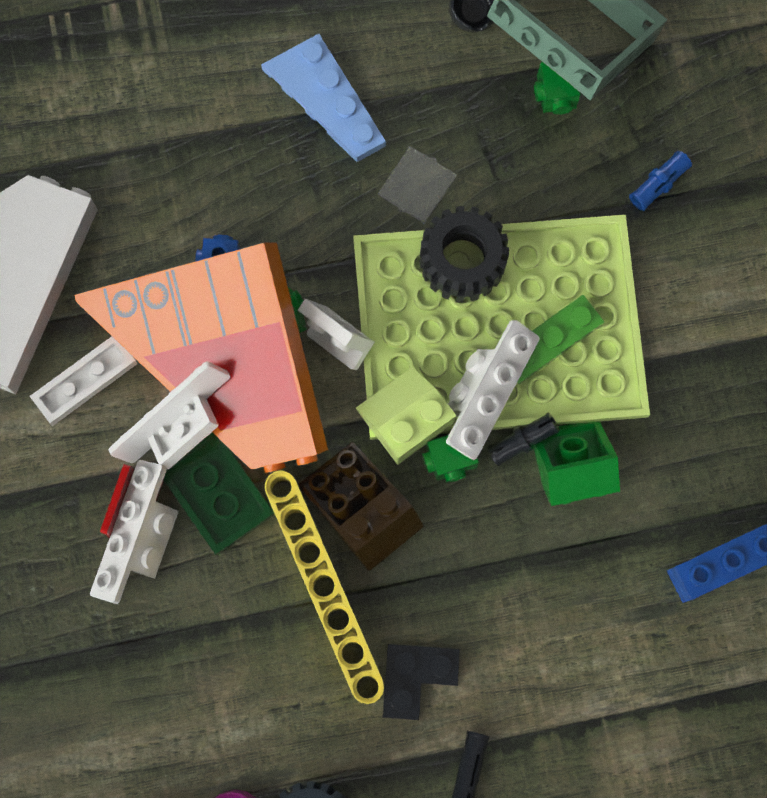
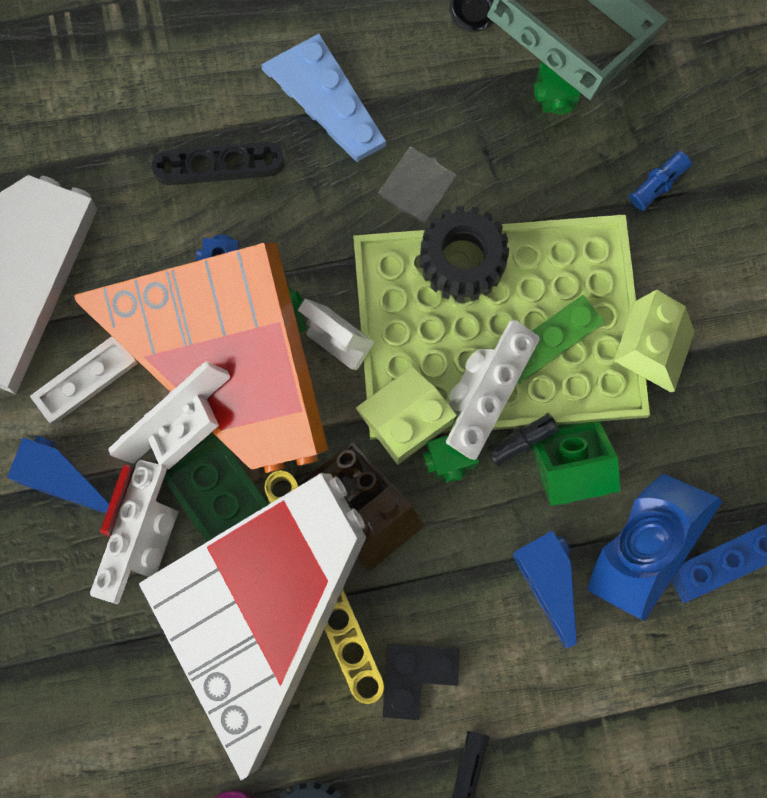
none -> blue slope [7,436,110,514]
none -> white slope [139,473,366,780]
none -> black beam [151,142,284,185]
none -> blue slope [512,530,577,649]
none -> blue slope [587,474,722,621]
none -> yellowish green slope [614,290,695,392]

